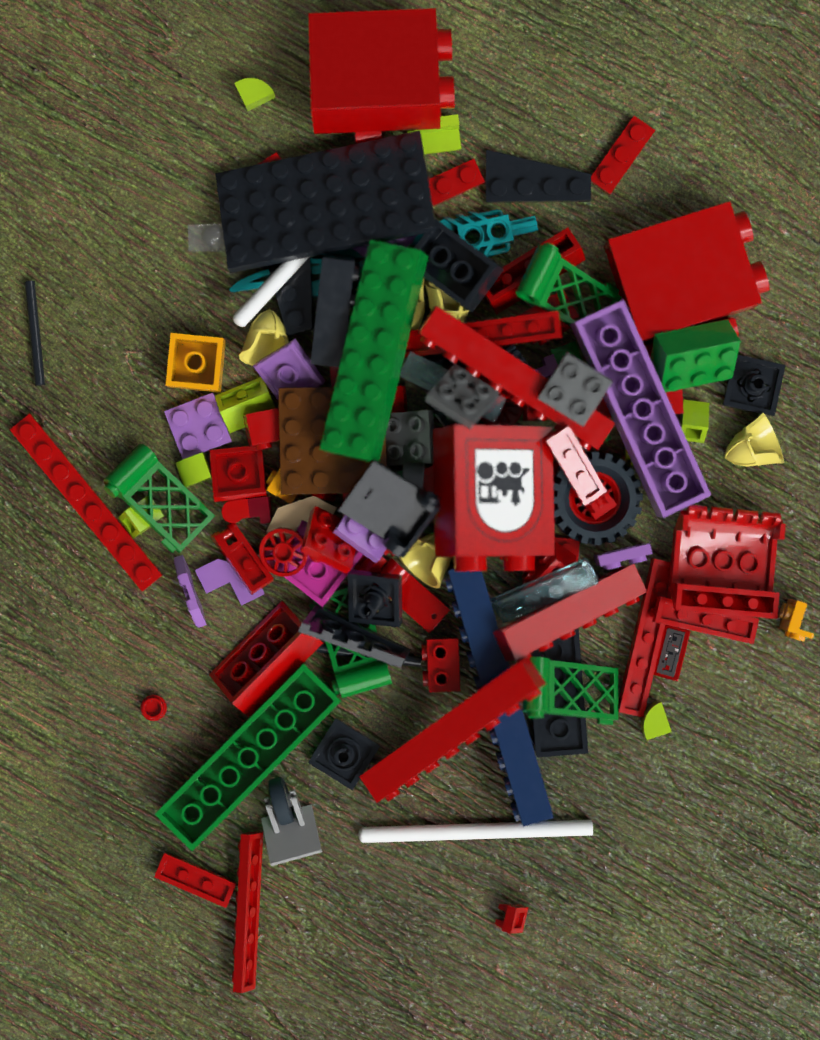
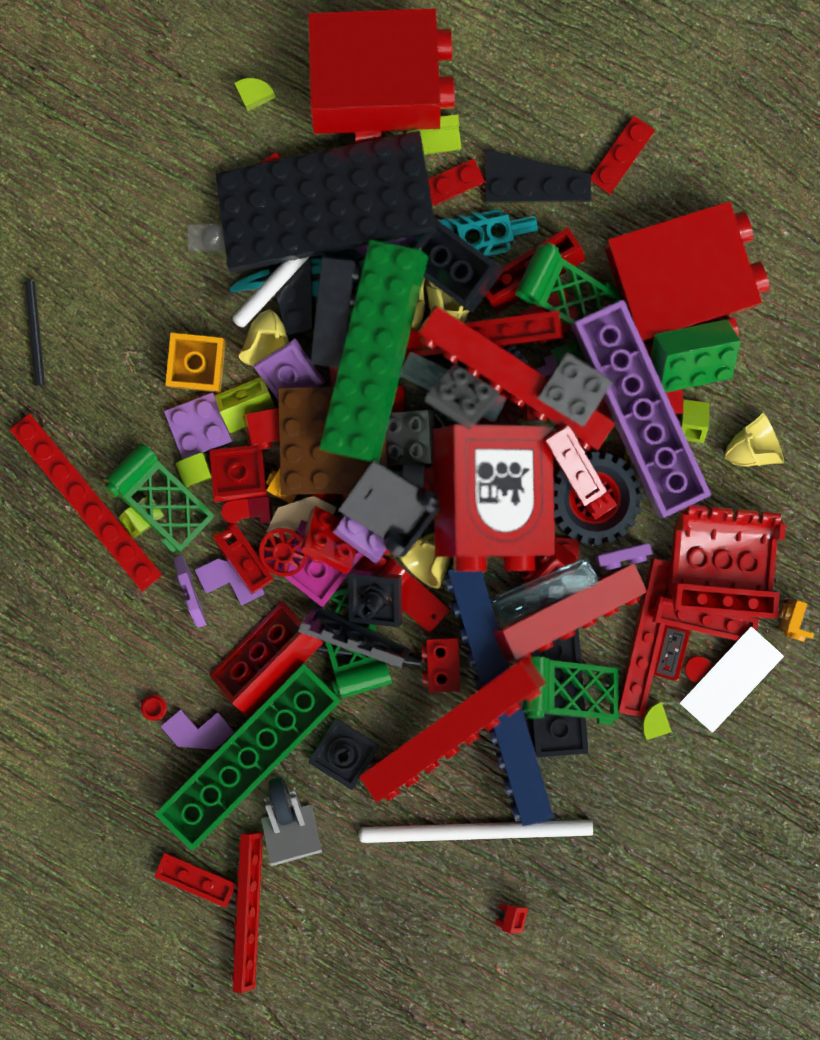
black plate [722,355,786,417] -> none
none -> medium lavender tile [161,709,235,749]
none -> white sticker [680,627,784,732]
none -> red tile [685,656,712,683]

